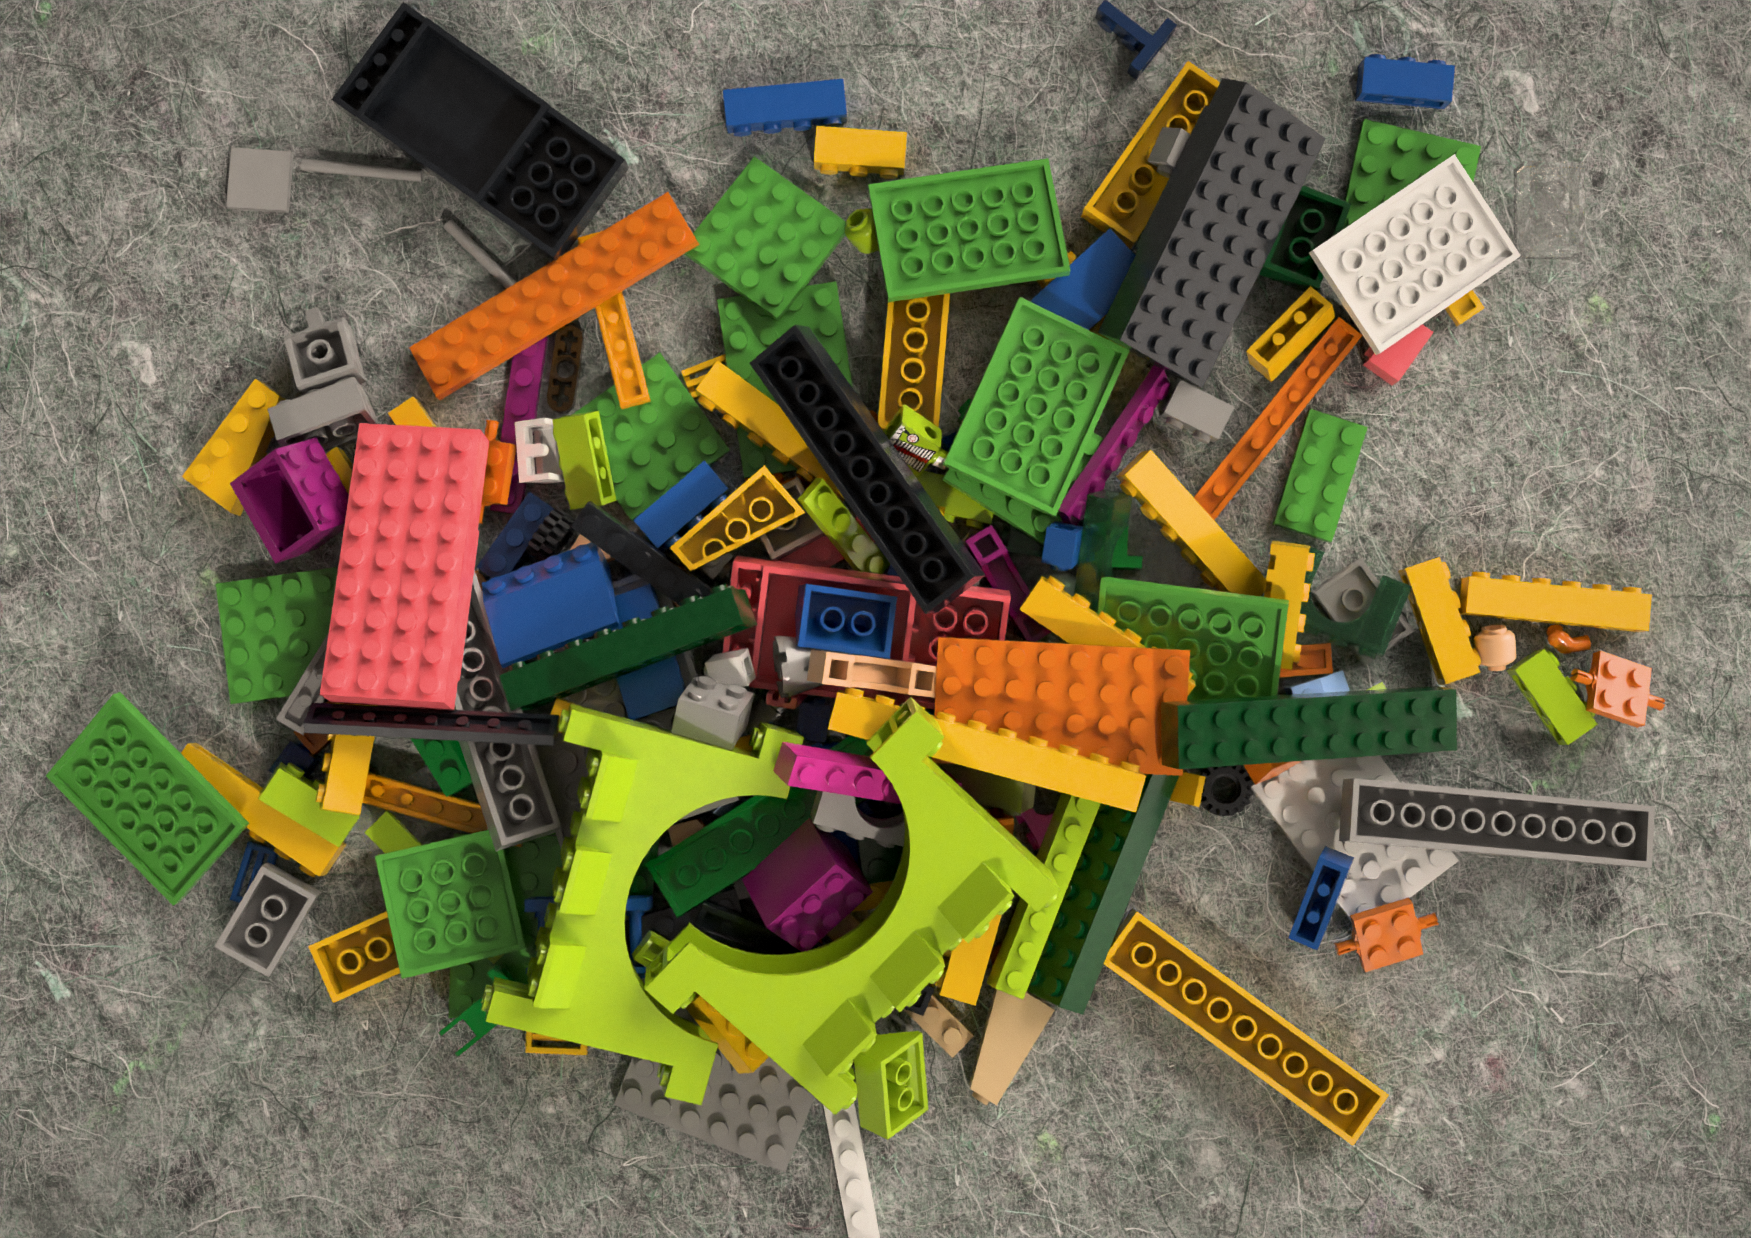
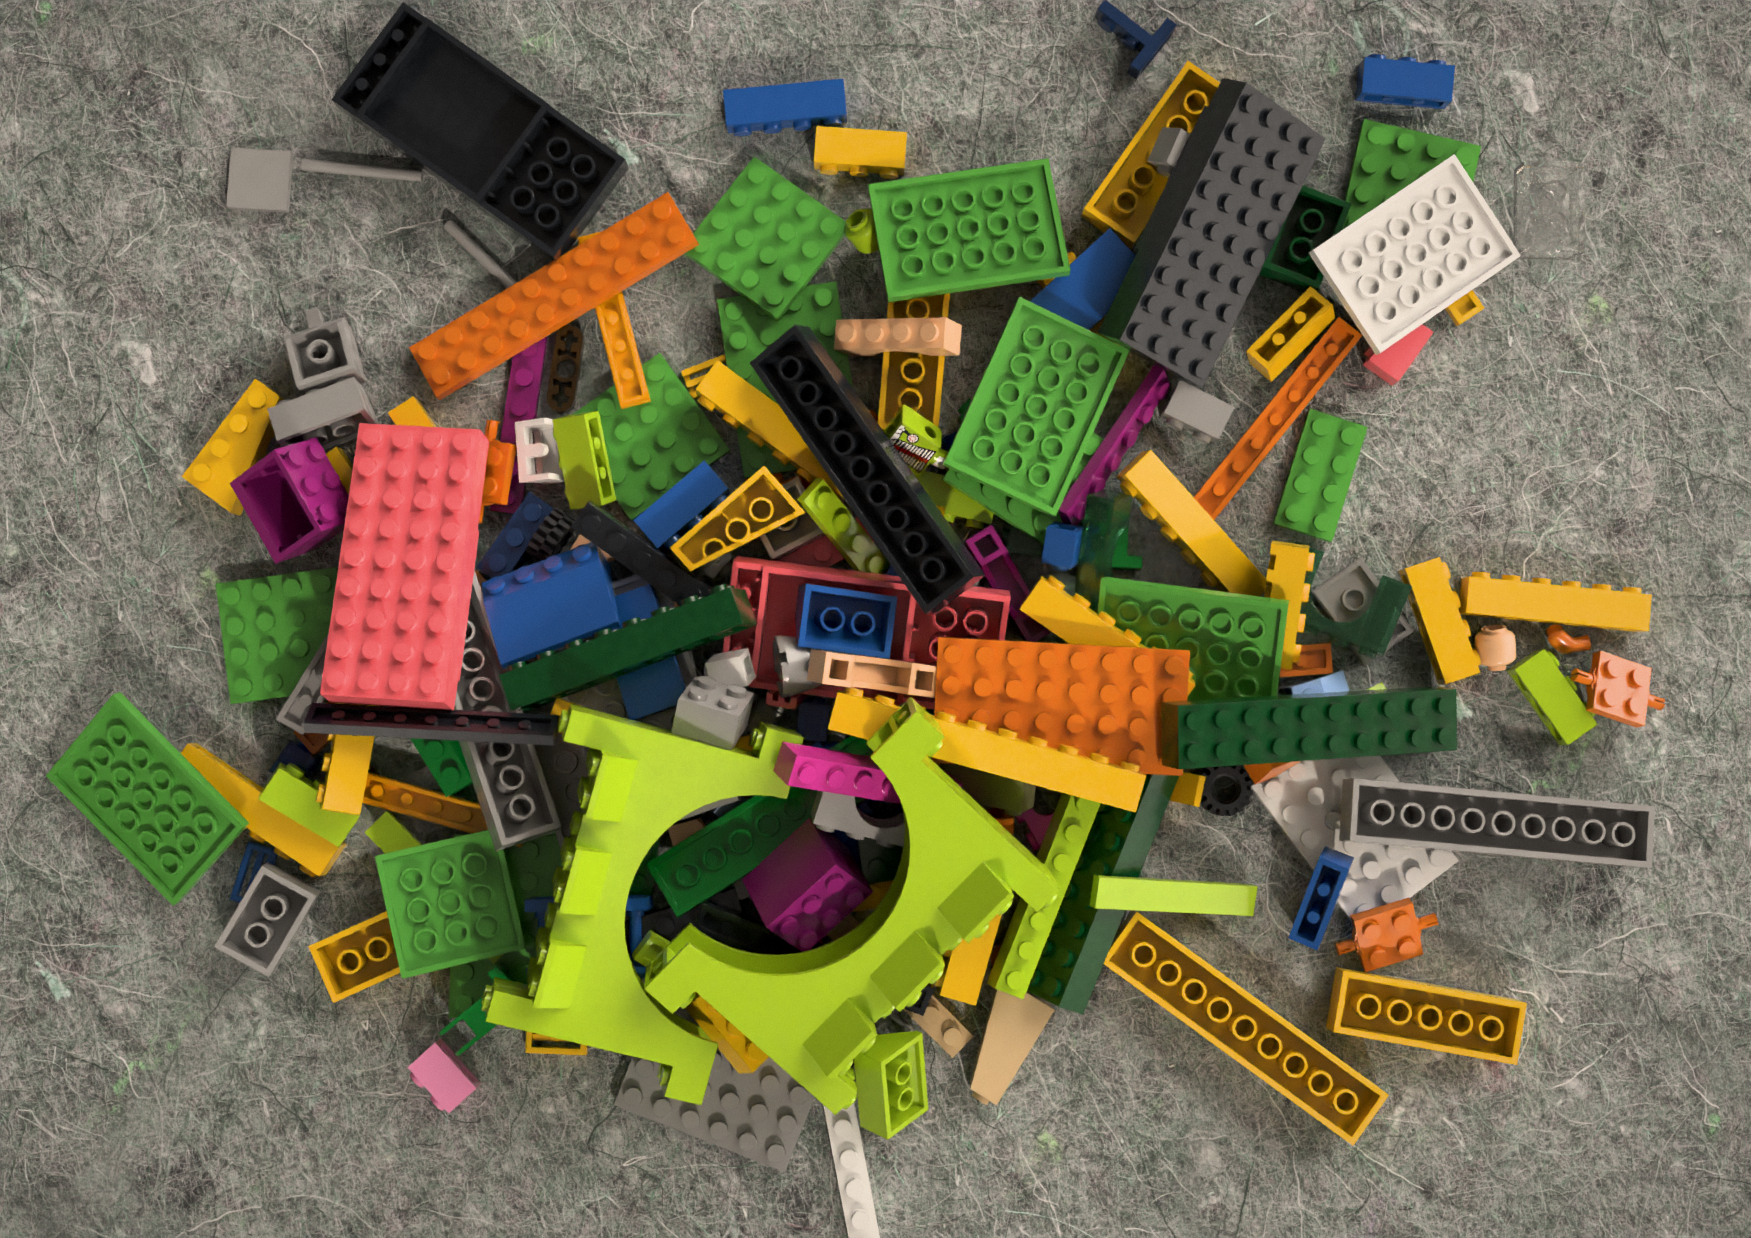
none -> bright pink brick [407,1038,482,1113]
none -> light nougat arch [834,317,962,357]
none -> lime tile [1090,875,1258,916]
none -> yellow brick [1326,967,1527,1065]

